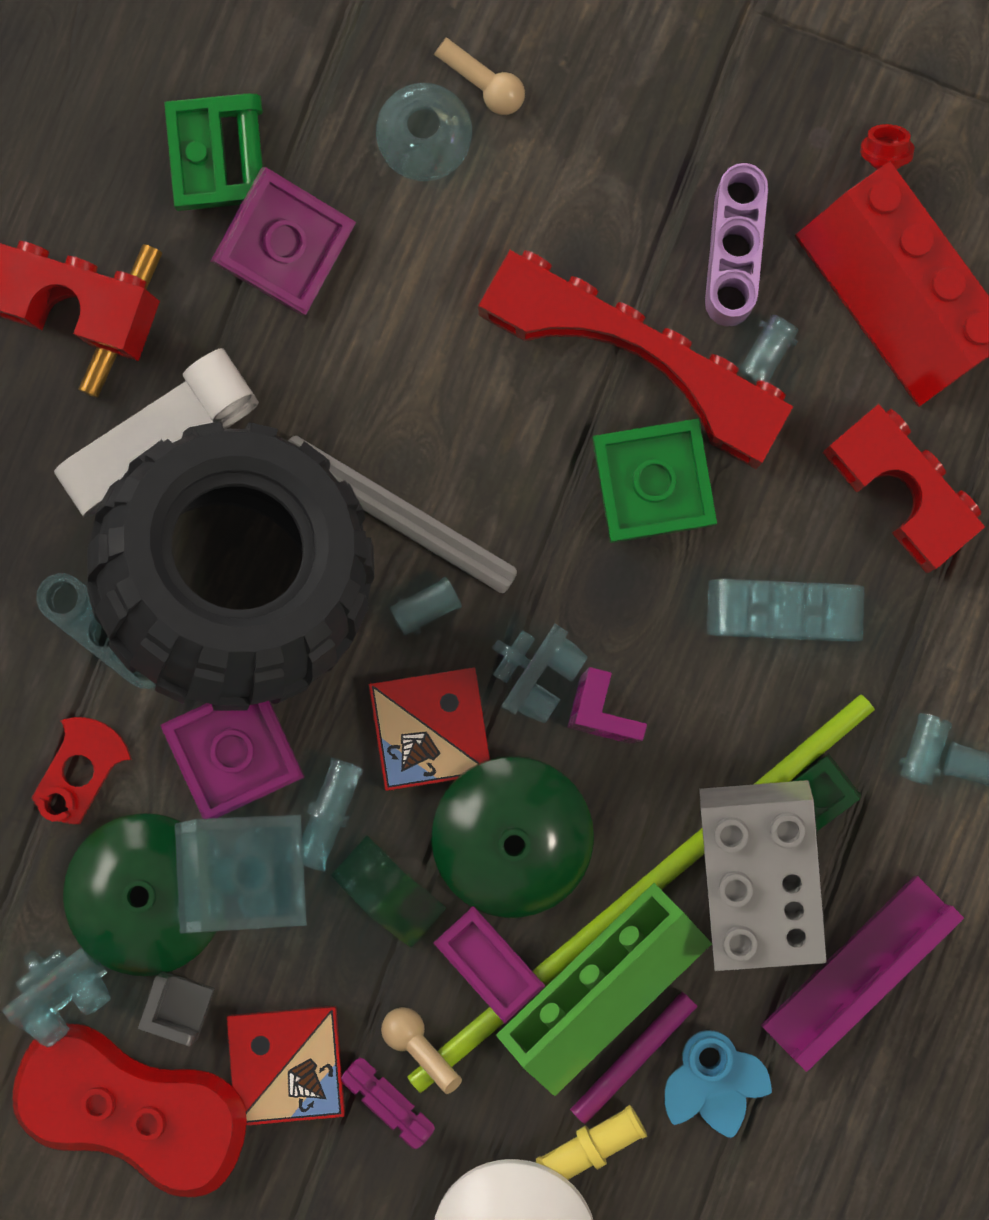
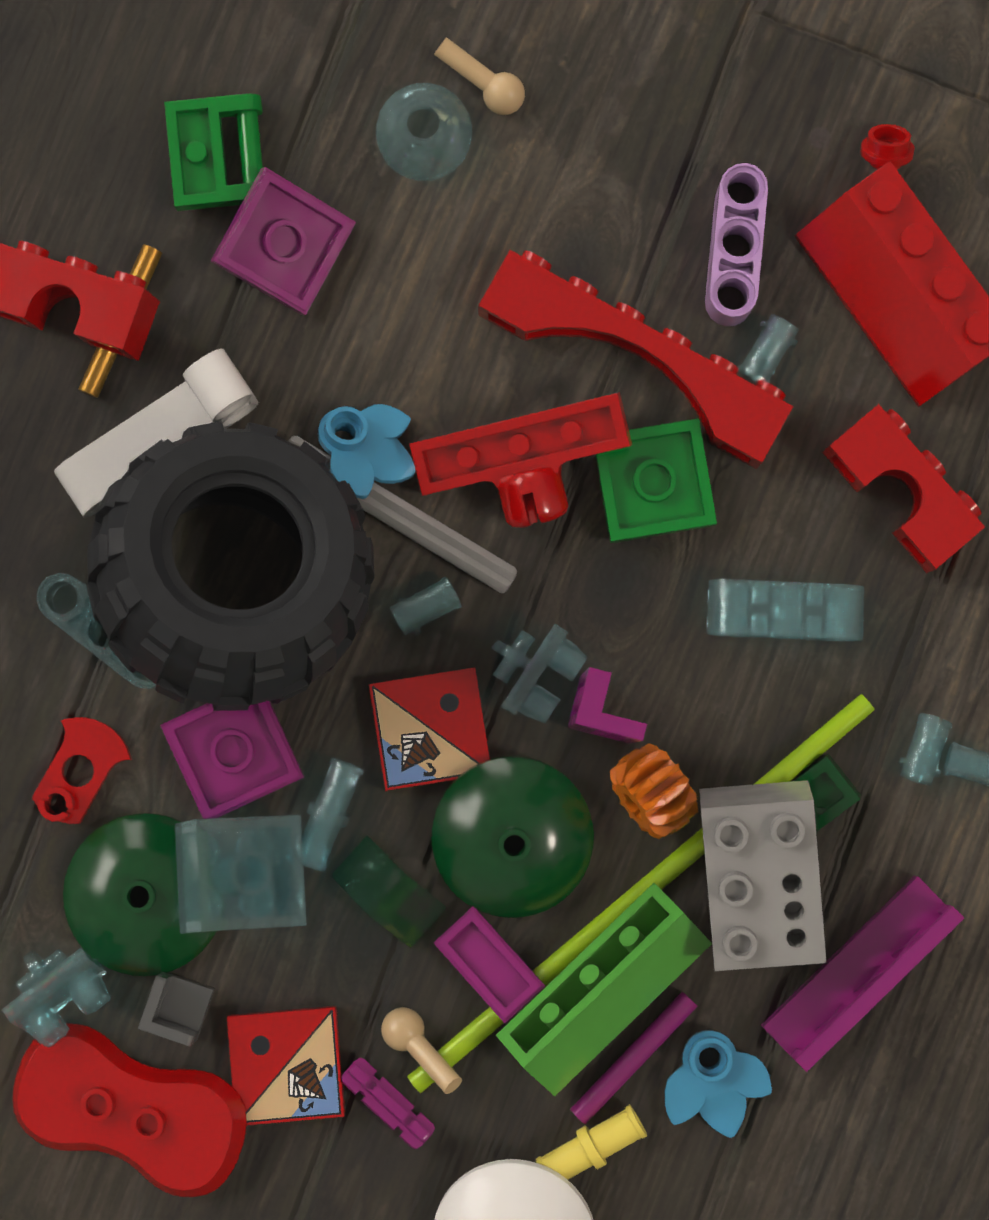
none -> dark azure plate [318,404,416,499]
none -> red plate [409,392,632,528]
none -> orange gear [610,743,698,839]

